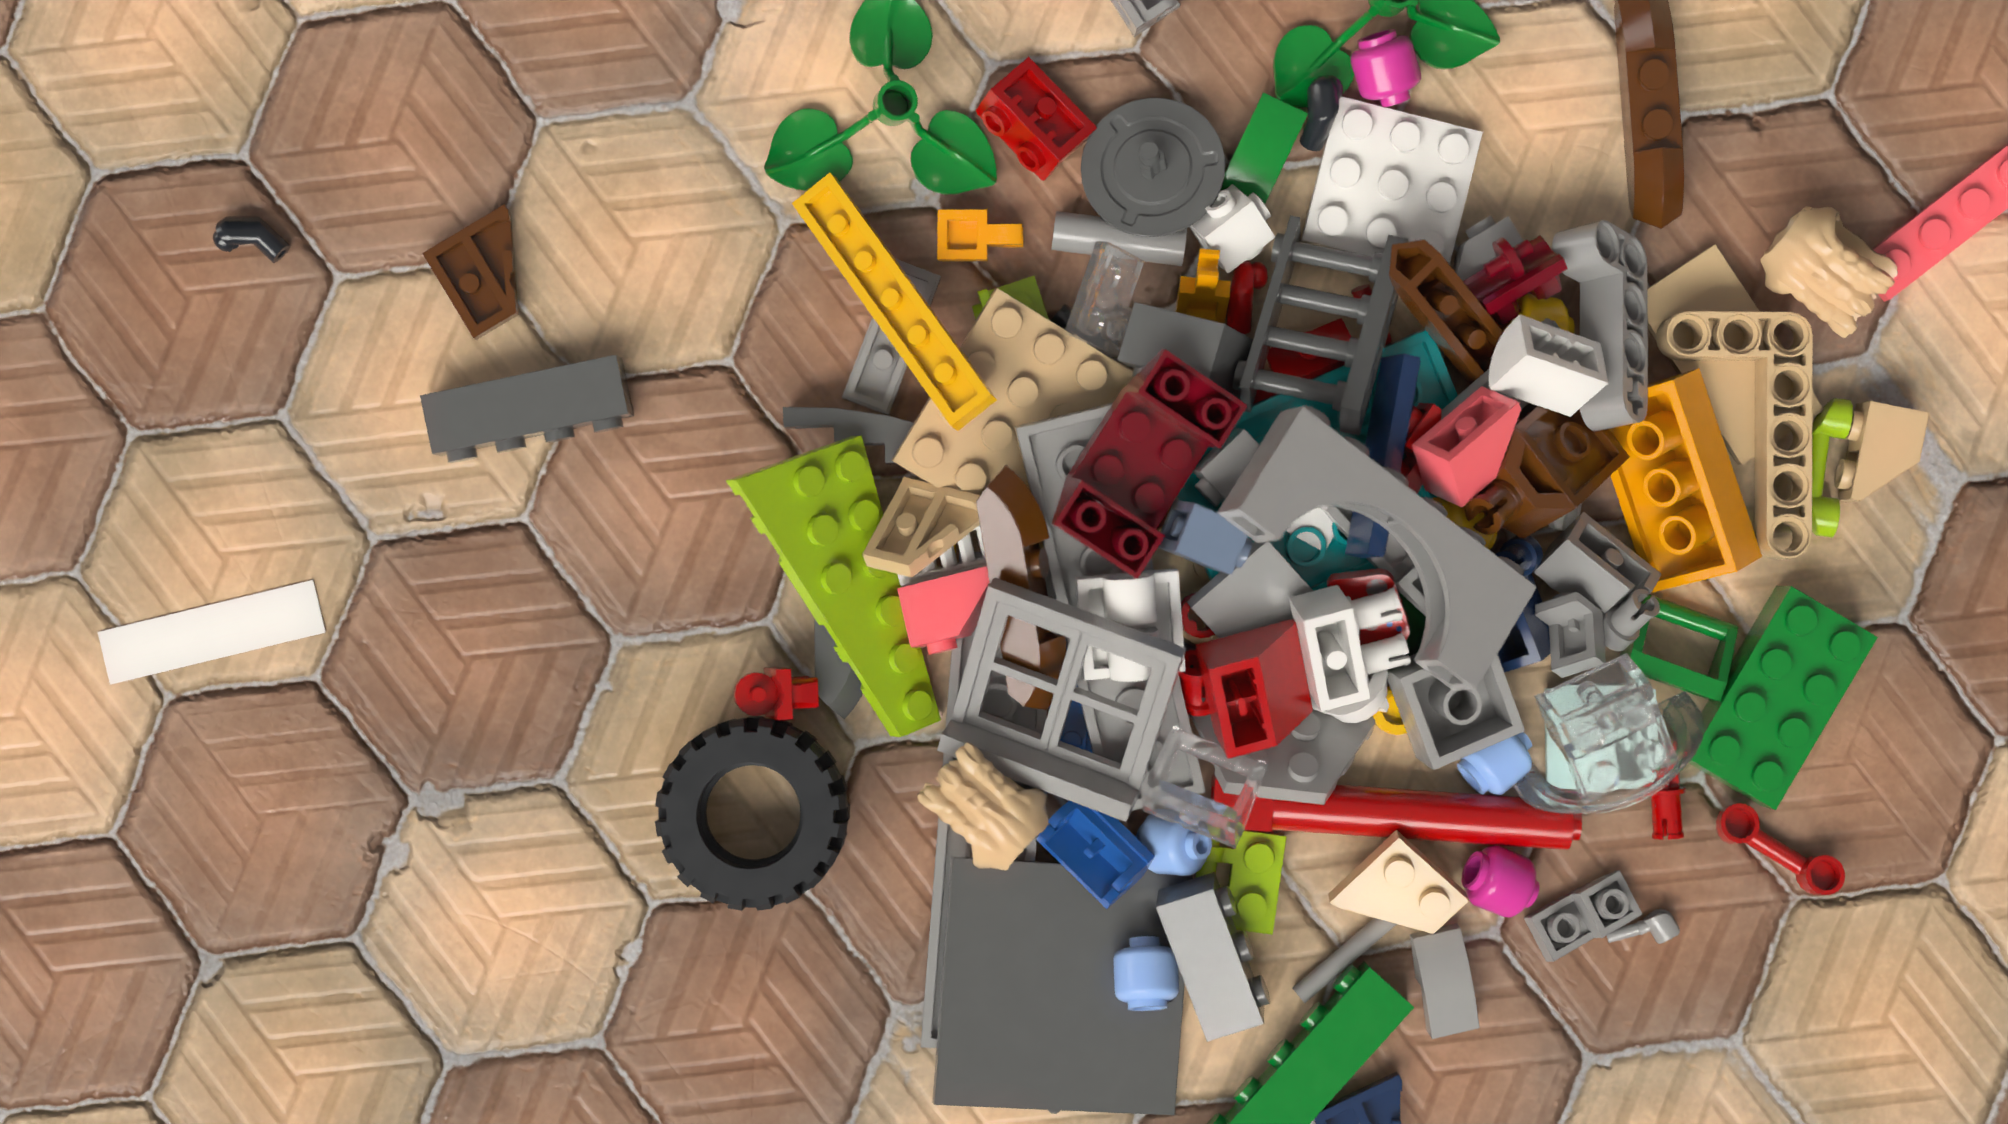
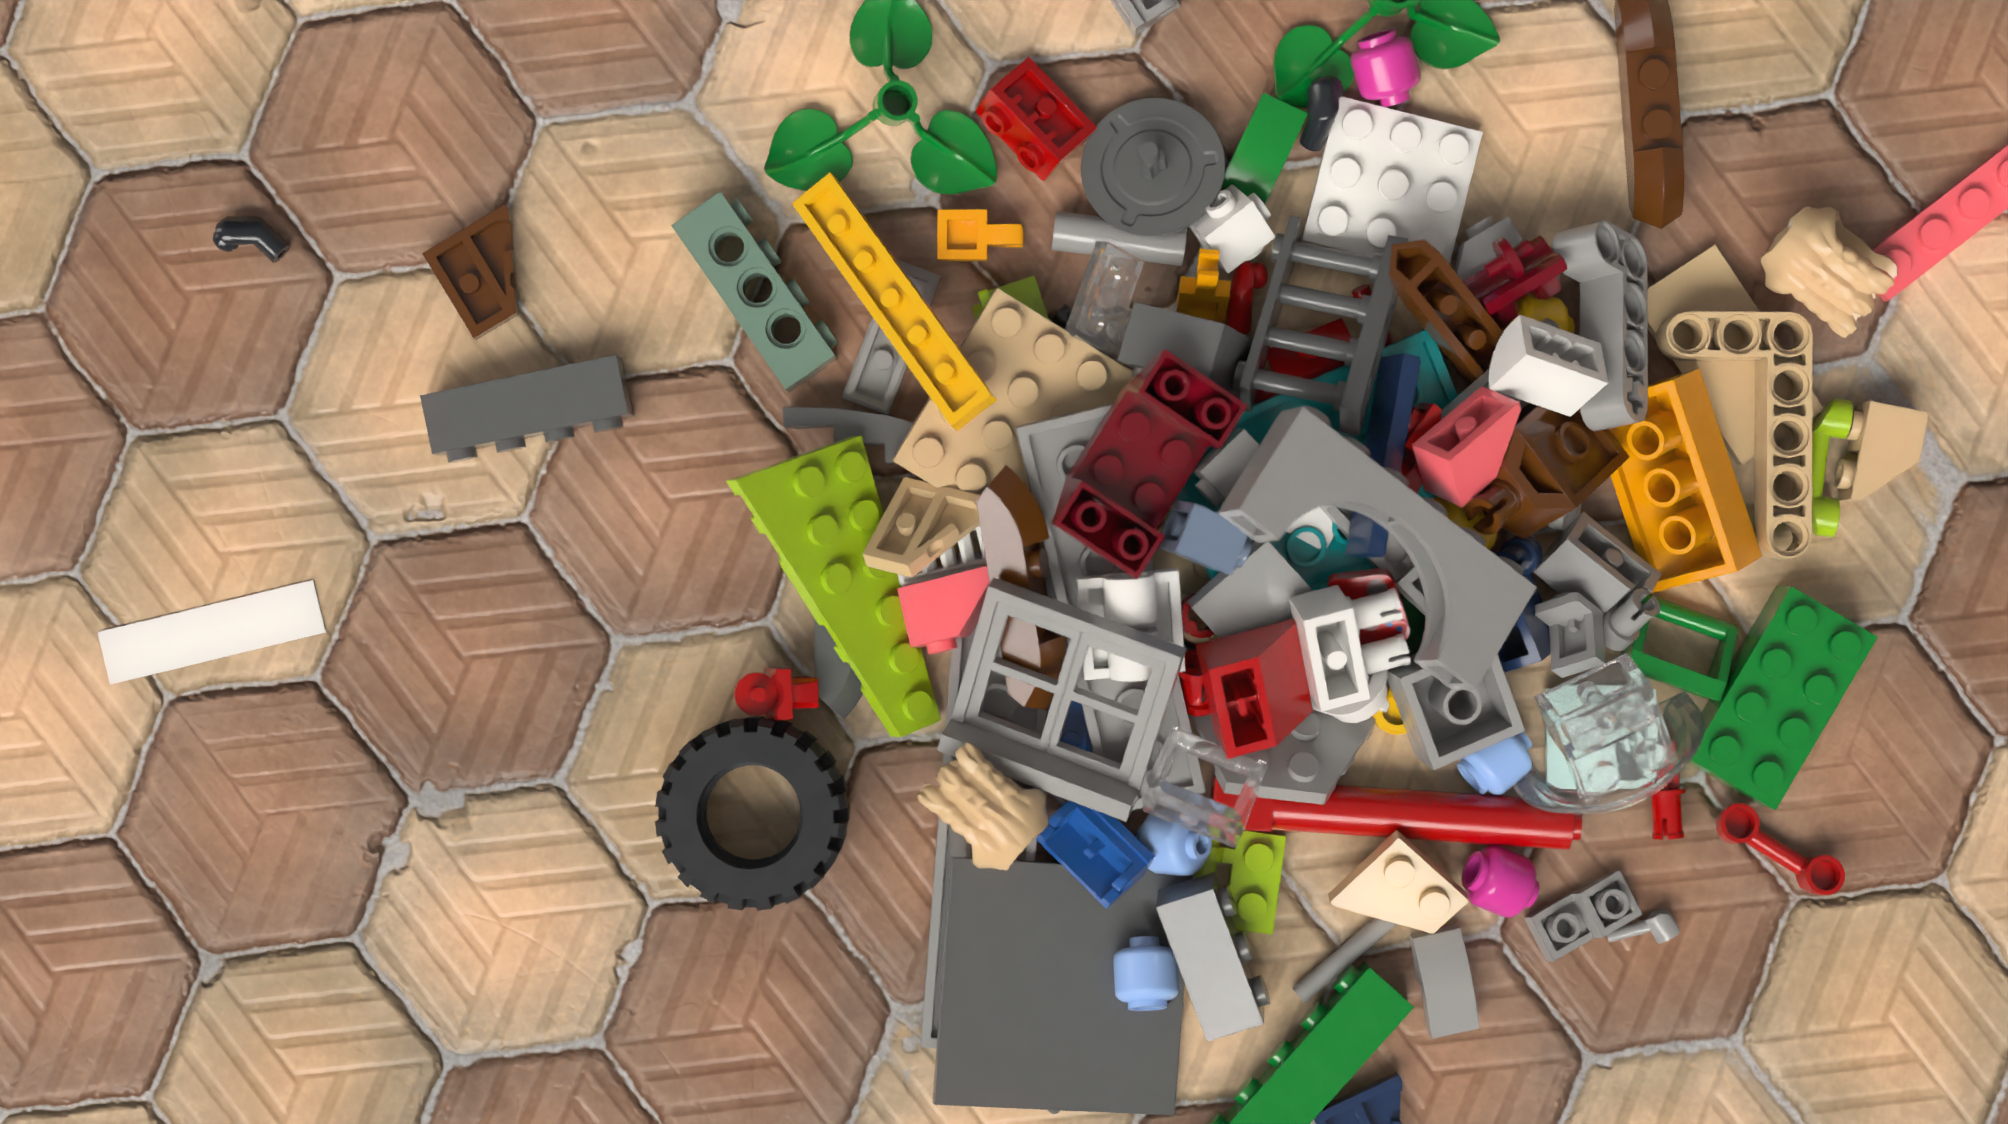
none -> sand green brick [671,191,839,393]

